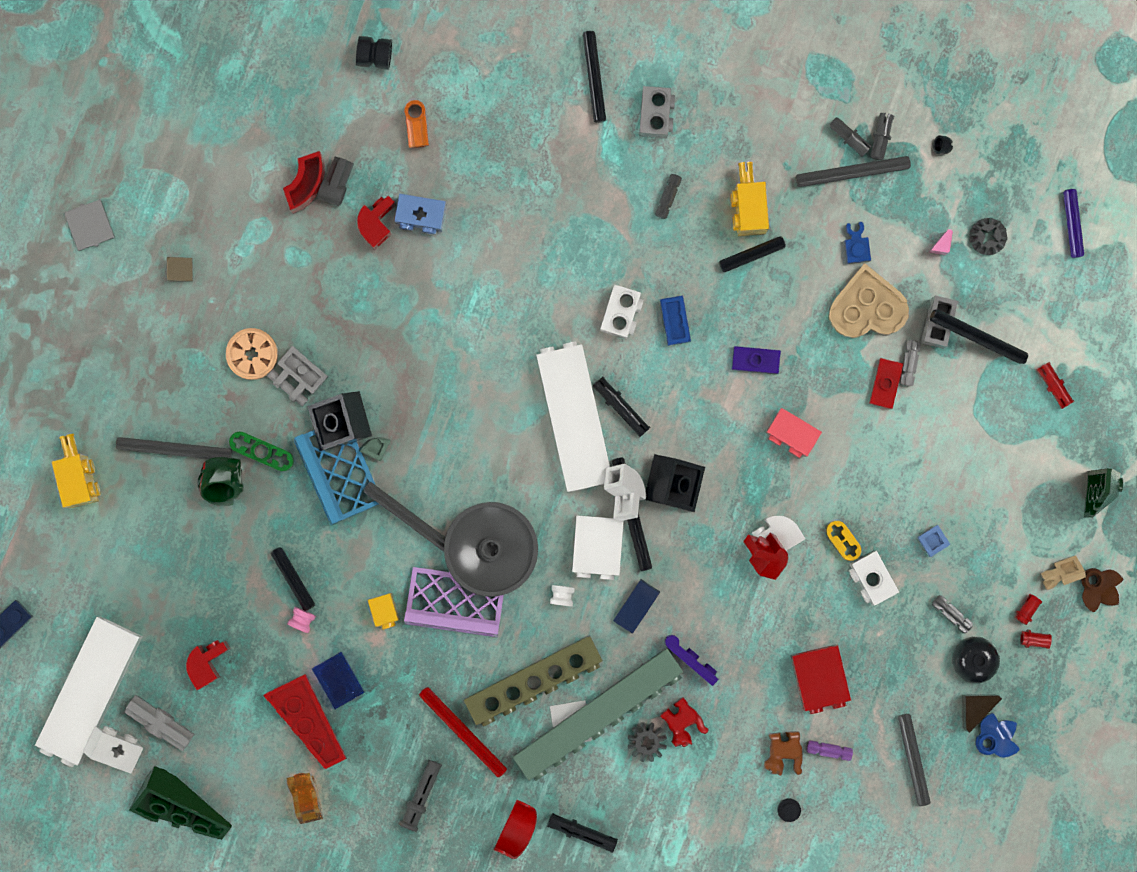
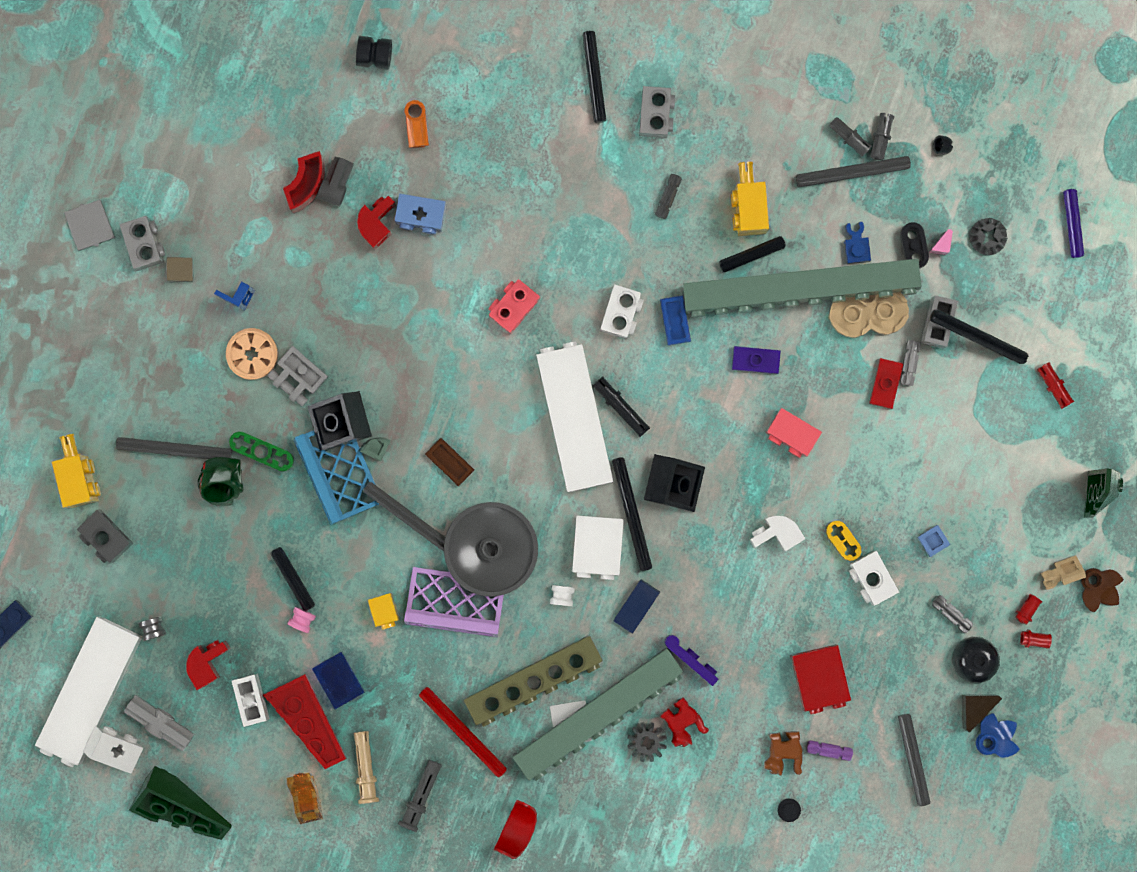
black pin [547,813,618,853] -> none
white brick [604,464,646,521] -> none
red brick [743,532,788,580] -> none
none -> dark grey brick [77,510,133,563]
none -> light grey brick [119,216,165,271]
none -> flat silver wheel [138,616,166,641]
none -> blue panel [214,281,256,311]
none -> white brick [232,673,270,727]
none -> tan pin [353,731,379,804]
none -> reddish brown tile [425,438,475,487]
none -> coral brick [489,279,540,334]
none -> sand green brick [683,259,922,317]
none -> black plate [900,222,929,269]

